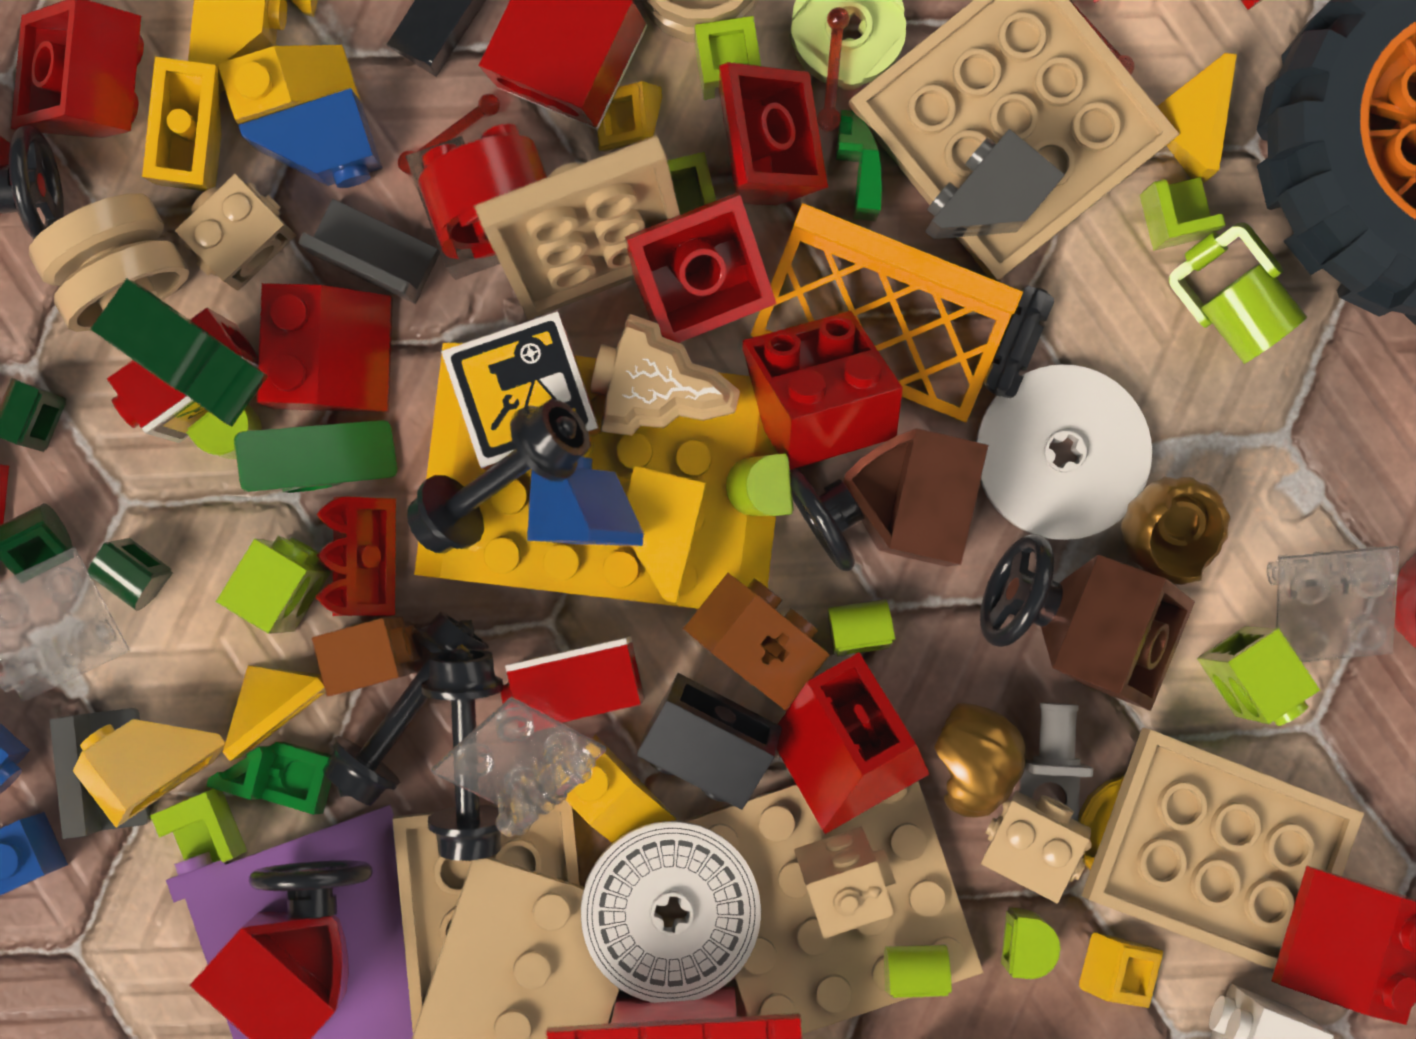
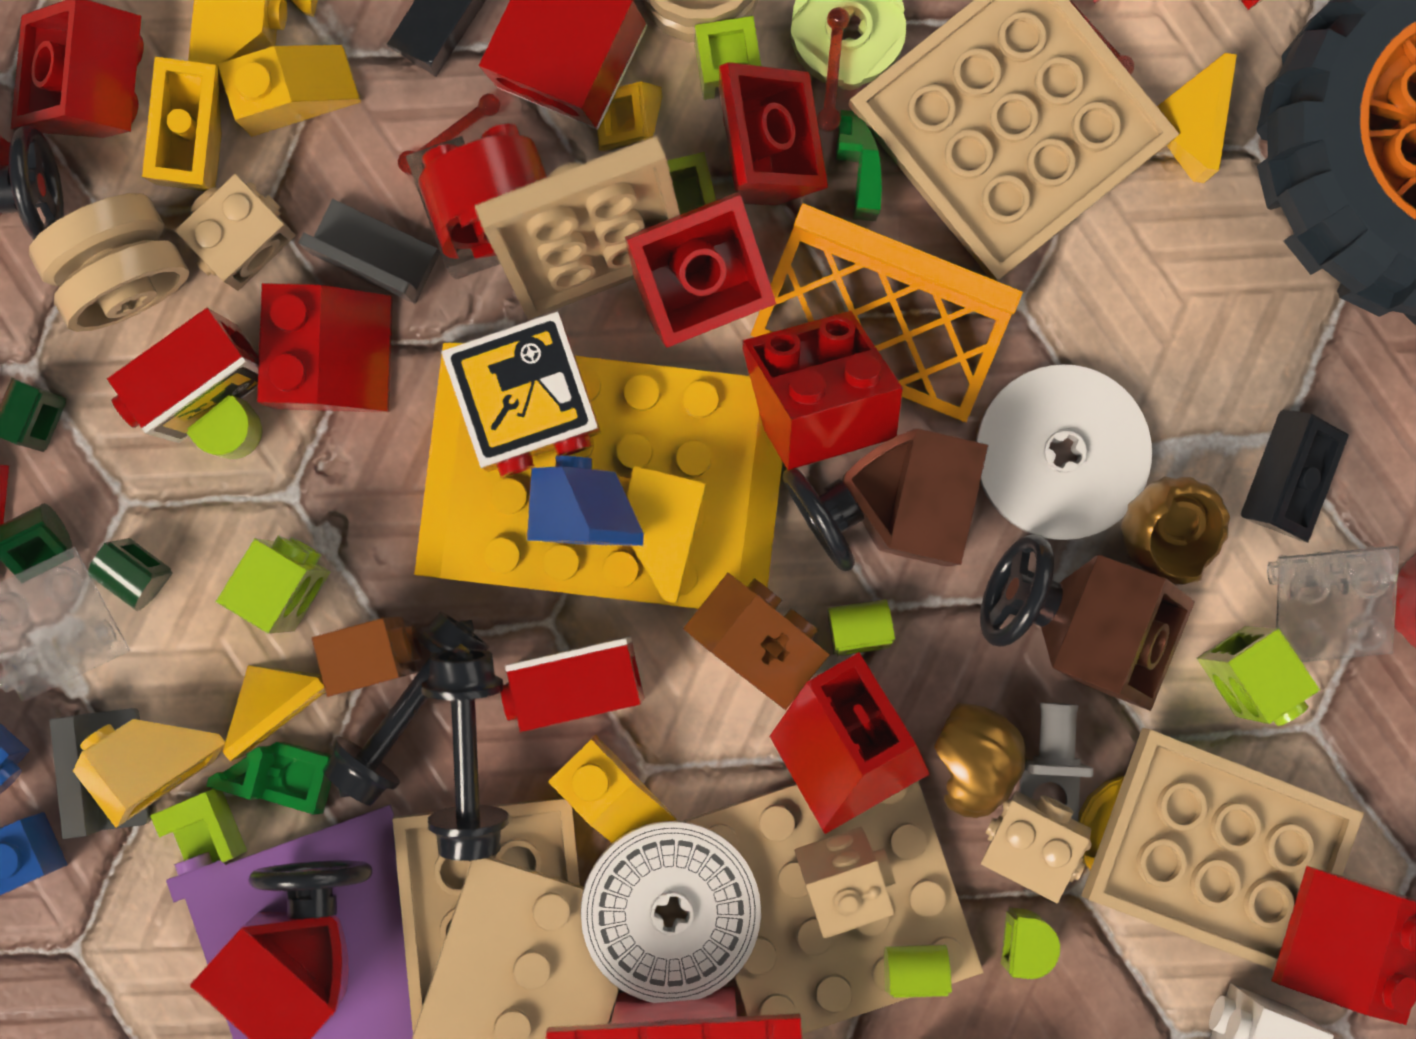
dark green piece [90,278,268,426] -> none
green piece [234,420,397,493] -> none
blue slope [238,88,383,188] -> none
red plate [316,496,396,616] -> none
black piece [407,399,590,553] -> none
clear hinge [431,697,606,837] -> none
tan rock [591,314,740,436] -> none
black brick [636,673,782,810] -> none
lime brick [726,453,794,516] -> none
dark grey slope [925,129,1065,239] -> none
black axle [984,286,1054,398] -> none
yellow slope [1079,933,1163,1008] -> none
lime panel [1139,177,1226,251] -> none
lime piece [1169,222,1307,364] -> none
none -> black slope [1241,410,1349,543]

